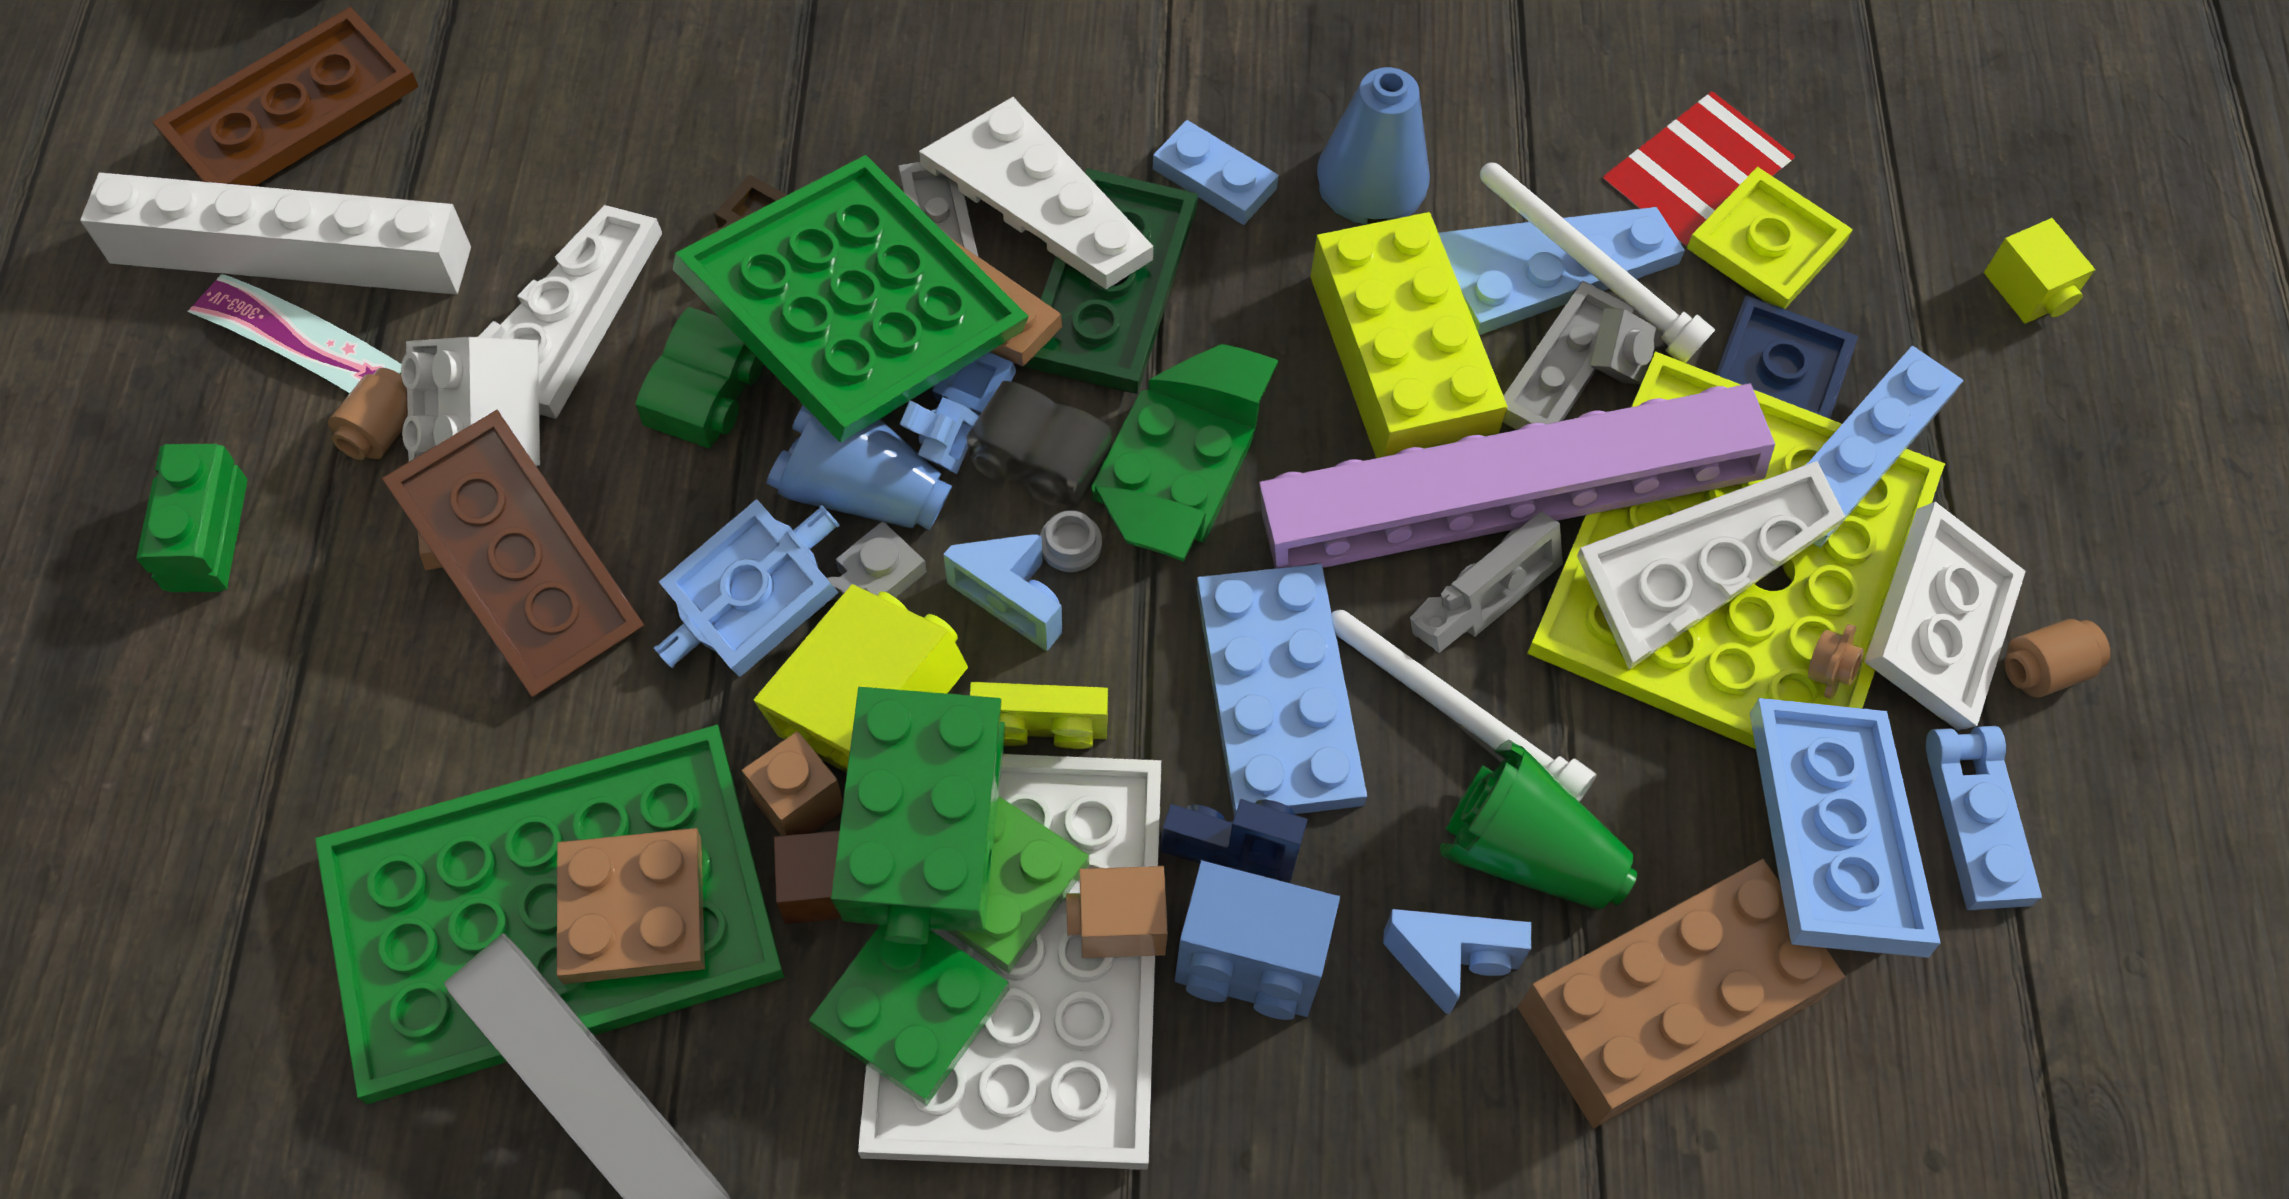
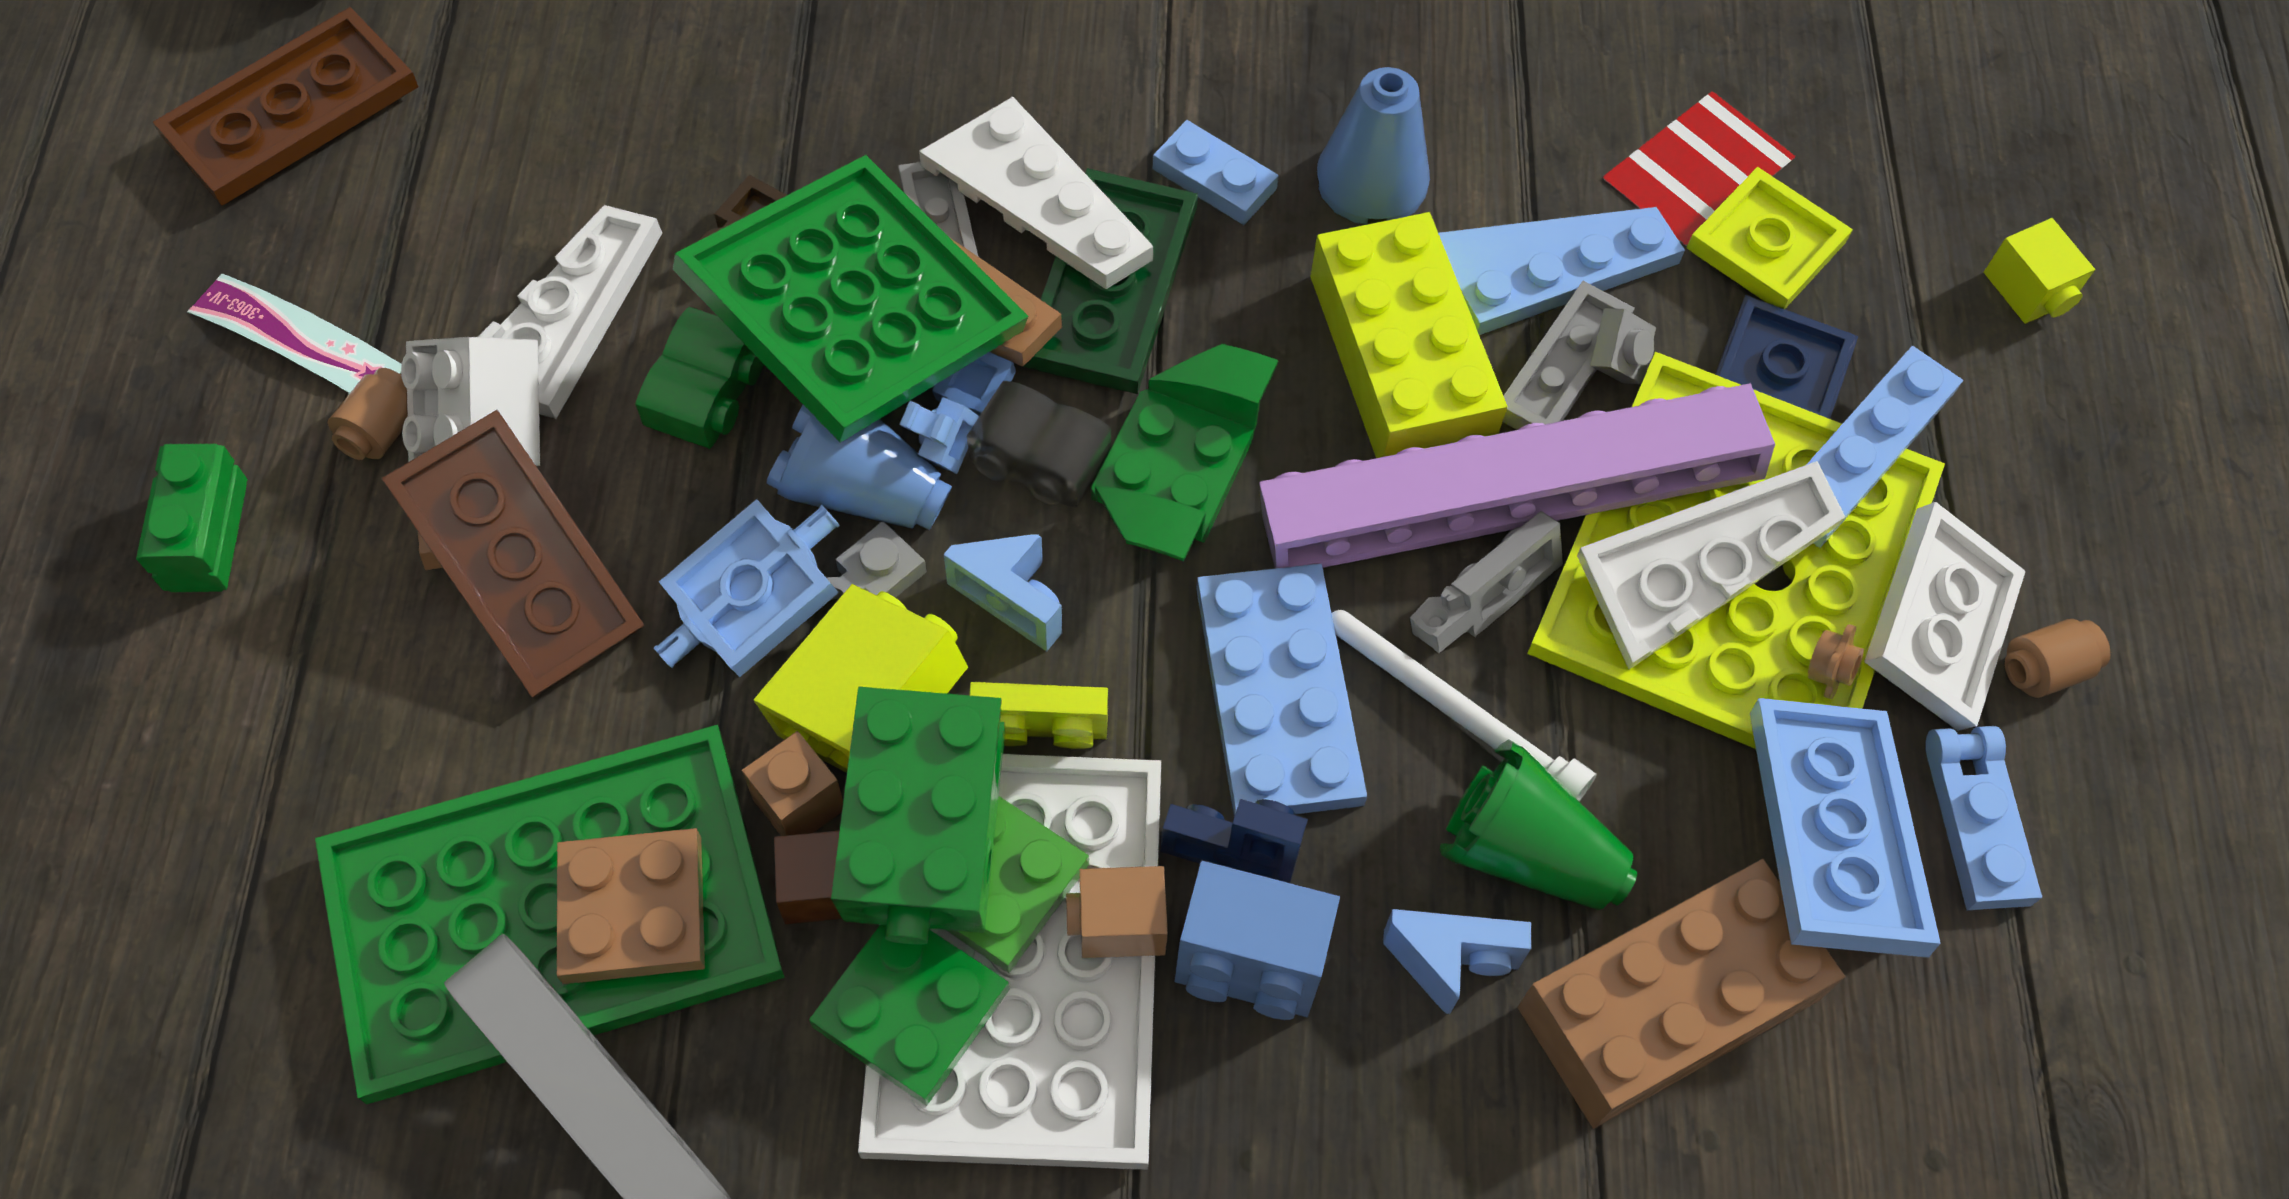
white brick [80,172,471,295] -> none
light grey plate [1040,511,1102,572] -> none
white piece [1480,162,1715,363] -> none

